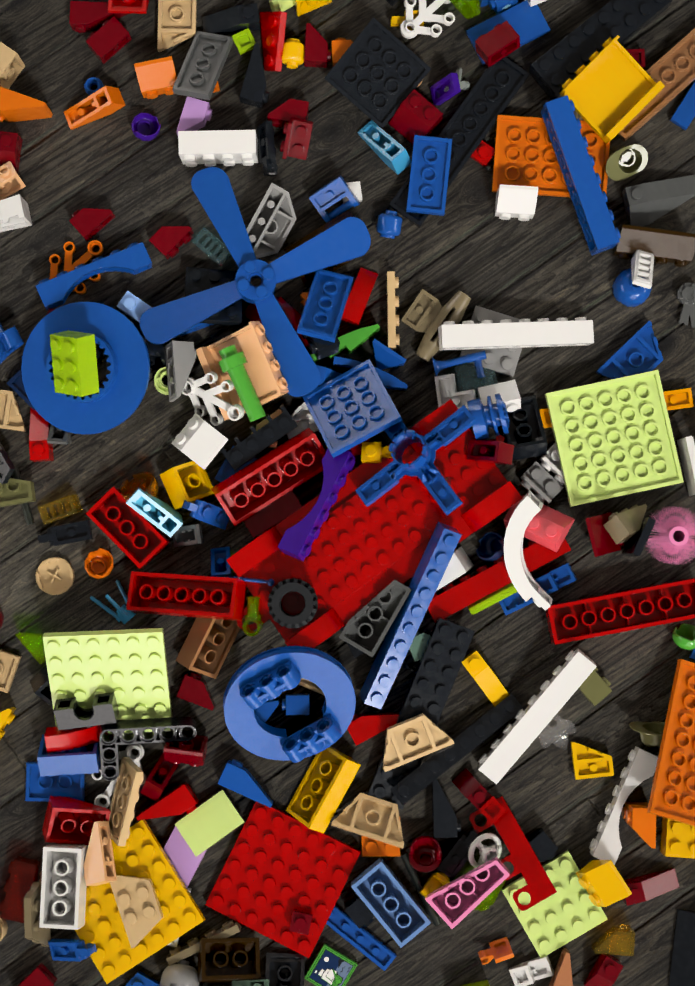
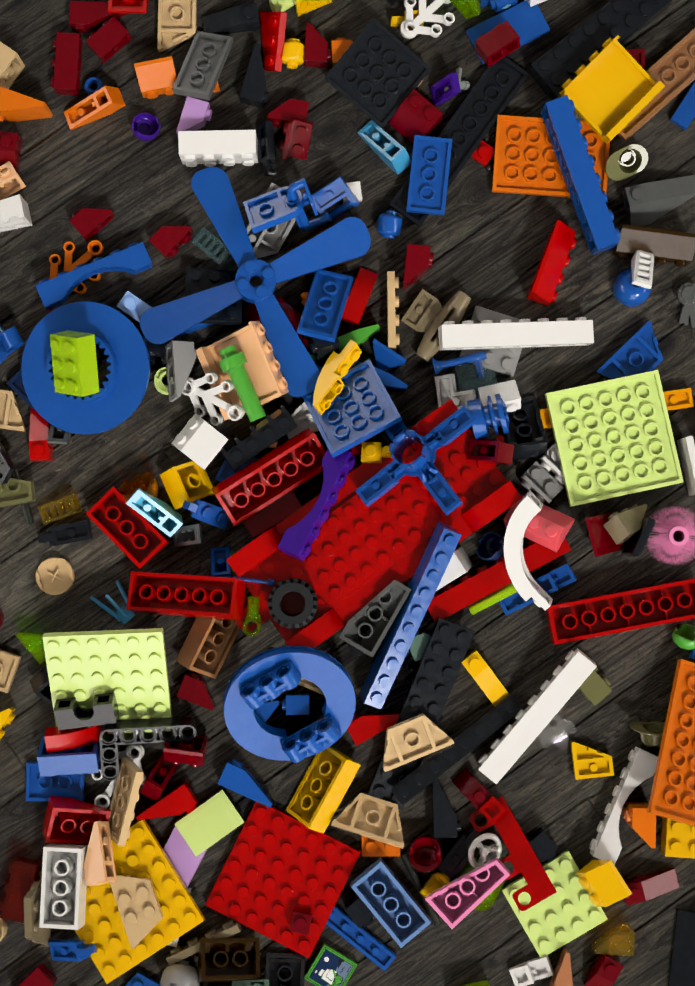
orange hair [84,548,114,579] -> none
lime plate [232,28,256,55] -> none
orange plate [478,937,514,965] -> none
white slope [495,184,538,221] -> none
none -> dark red brick [51,32,83,96]
none -> blue plate [243,178,333,234]
none -> yellow slope [313,340,362,415]
none -> dark red slope [402,244,434,290]
none -> red slope [527,220,577,307]

